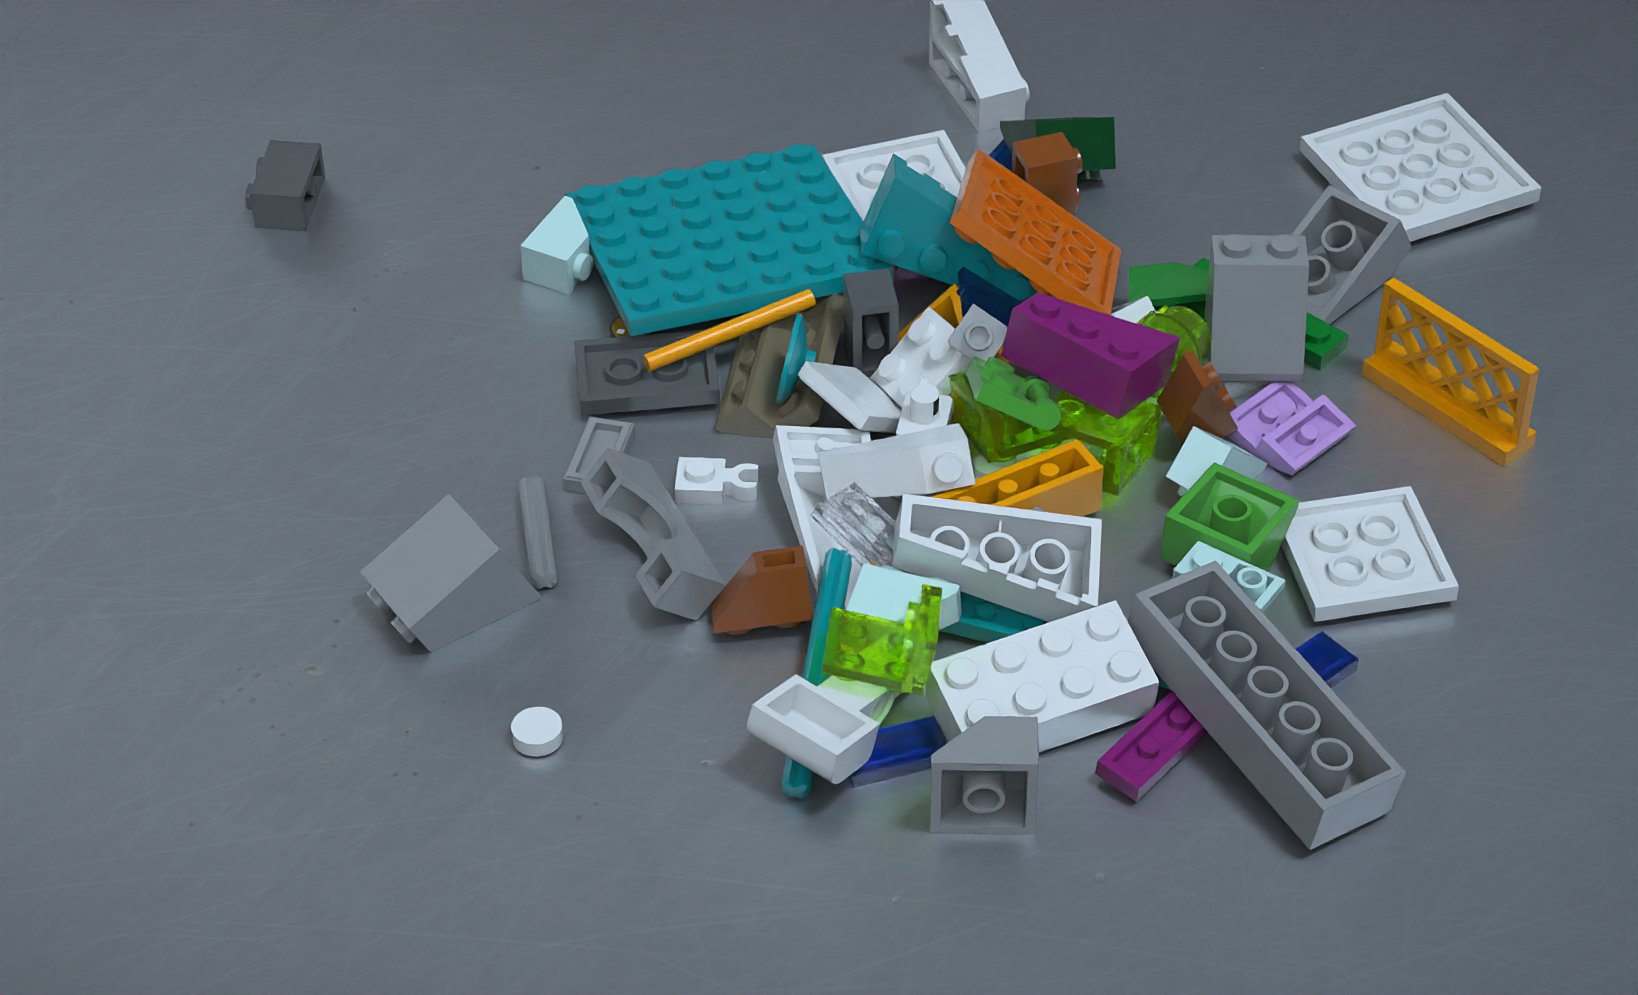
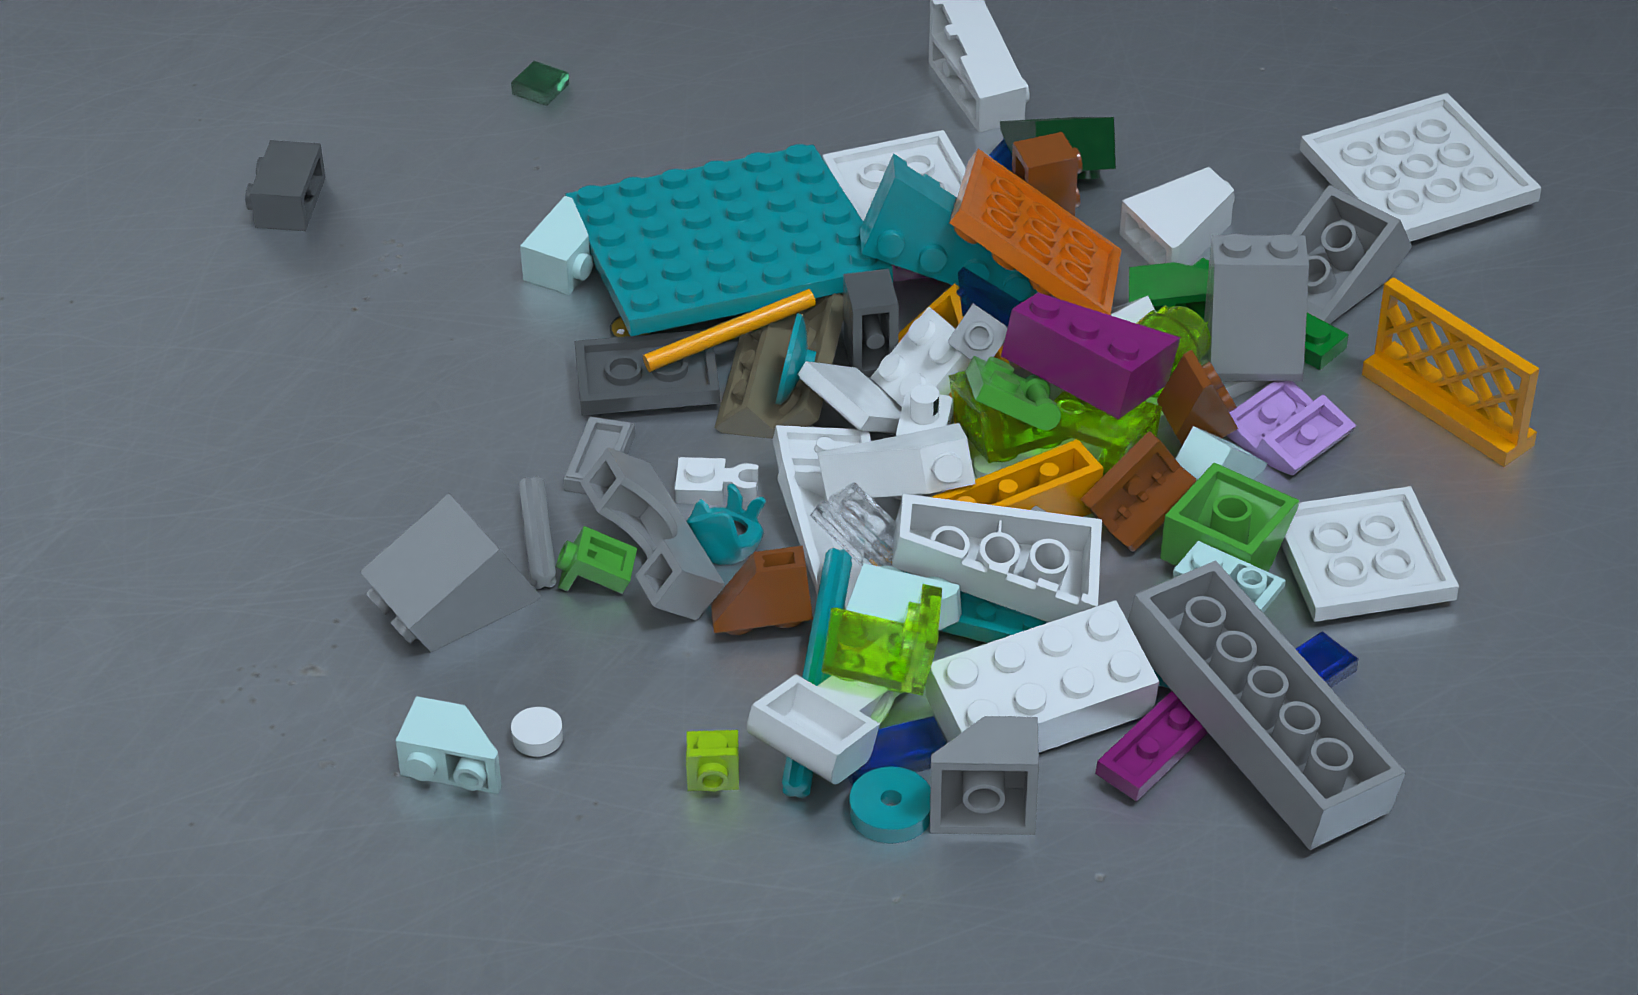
none -> light aqua slope [395,696,502,794]
none -> clear green tile [511,61,569,106]
none -> bright green bracket [556,526,637,594]
none -> teal piece [686,484,766,565]
none -> lime bracket [686,730,739,792]
none -> teal piece [849,767,931,844]
none -> dark orange bracket [1080,431,1197,552]
none -> white slope [1120,167,1235,266]

